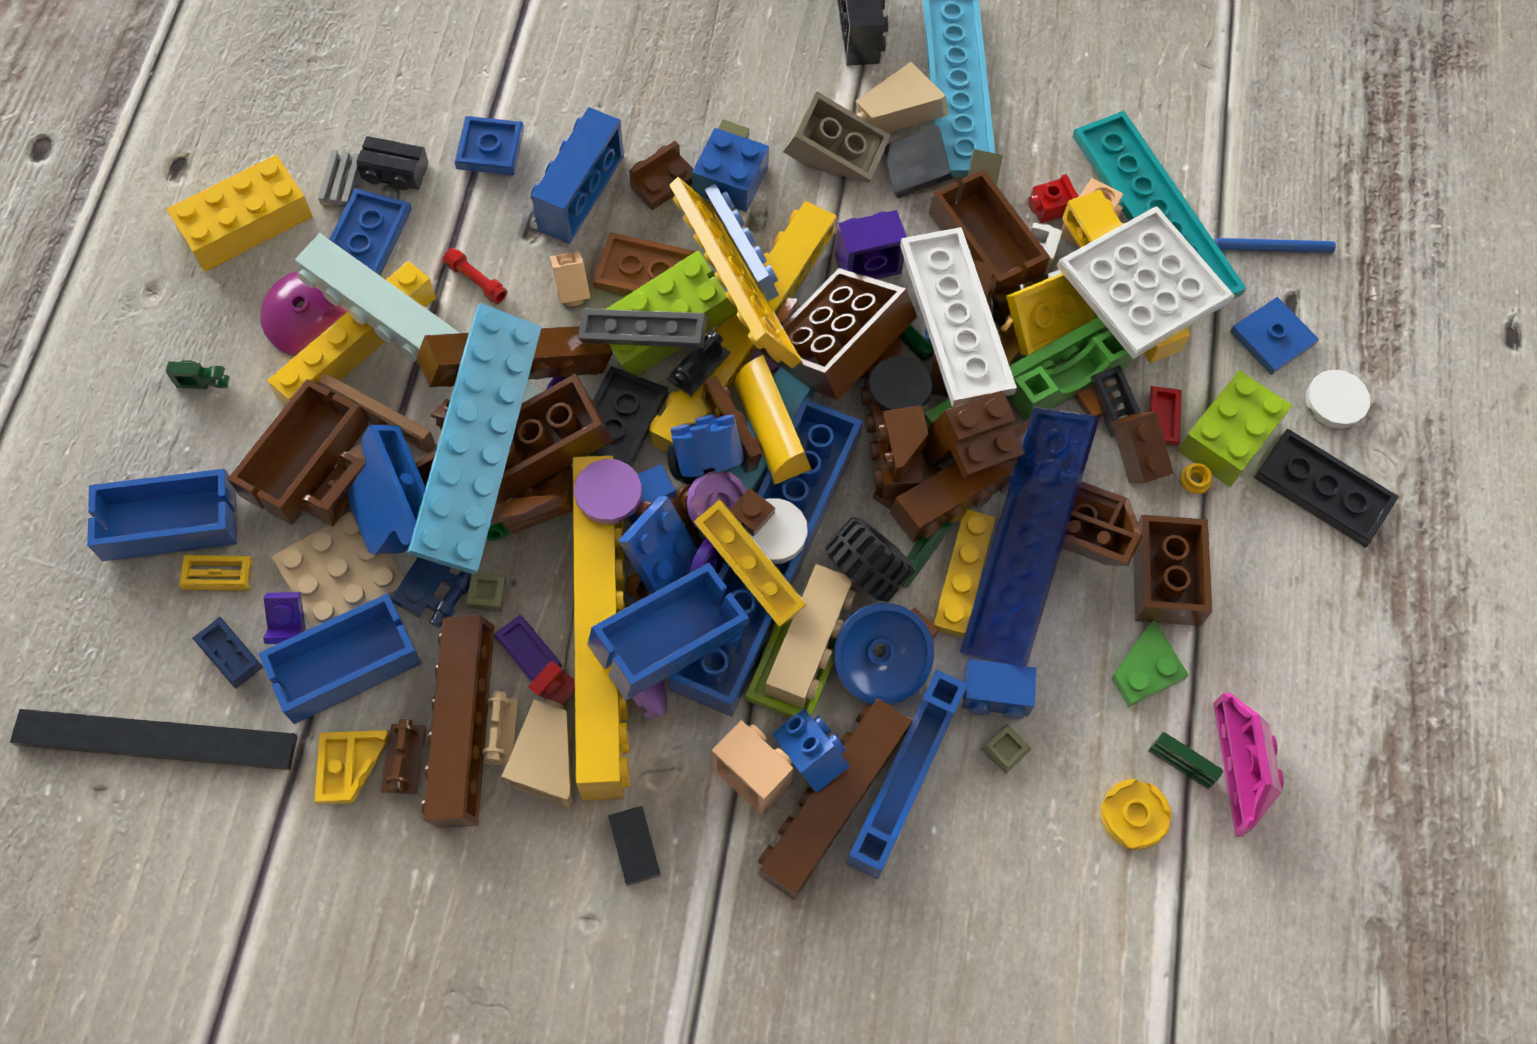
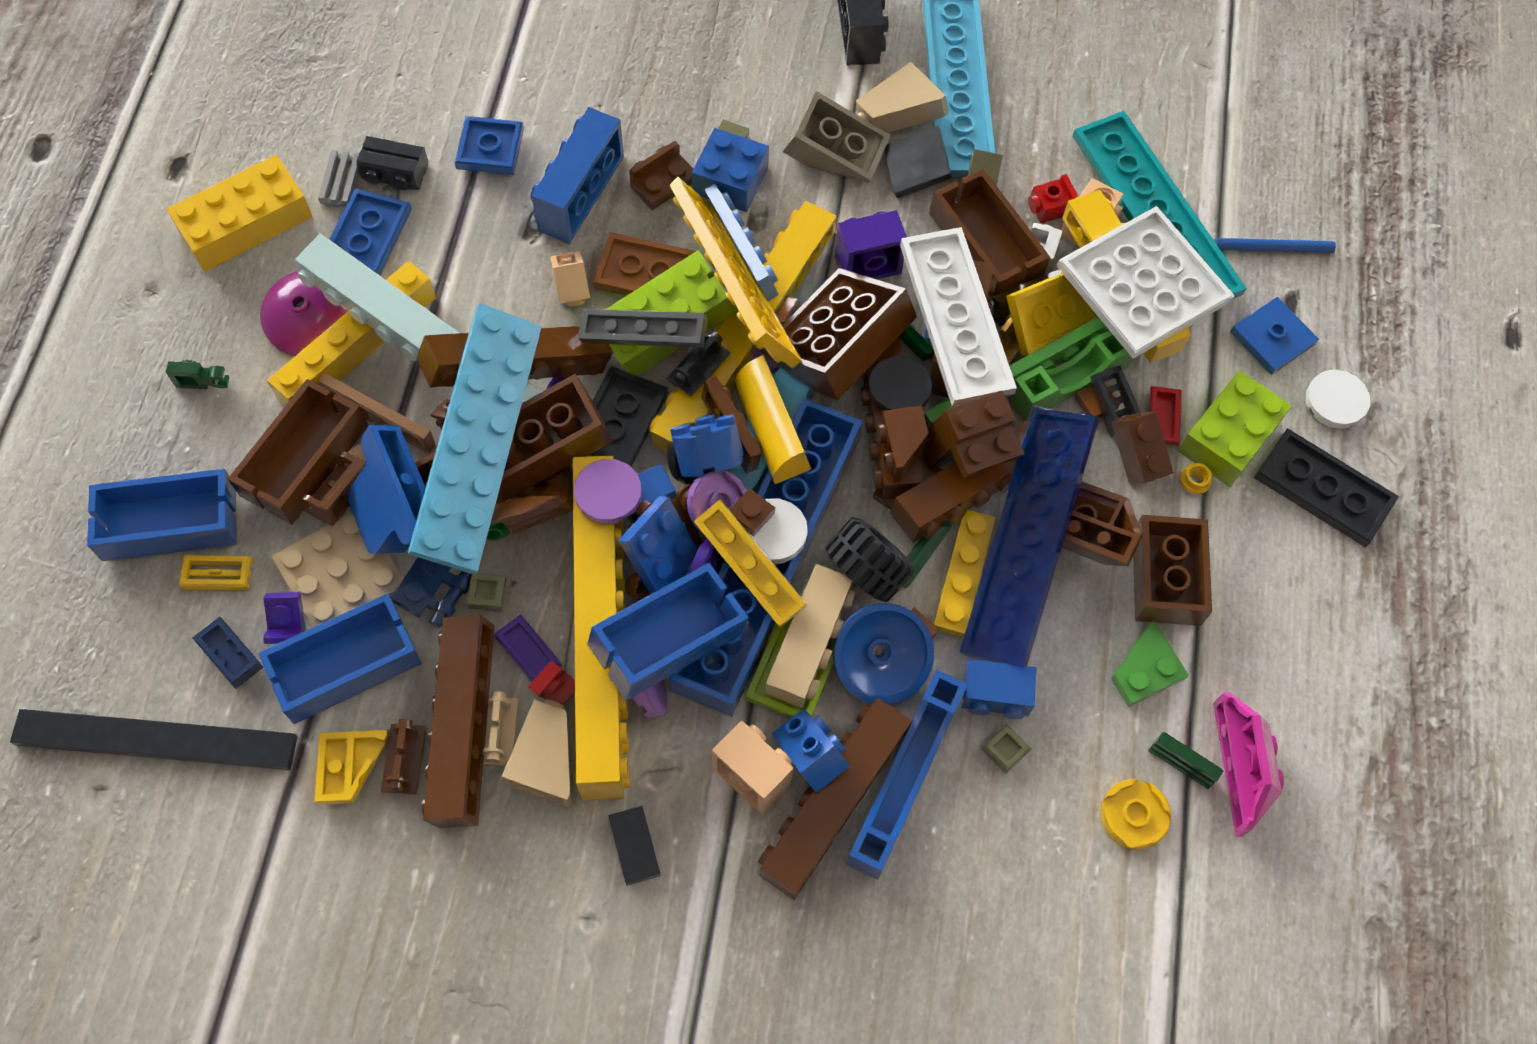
red bar [443,248,508,304] -> none

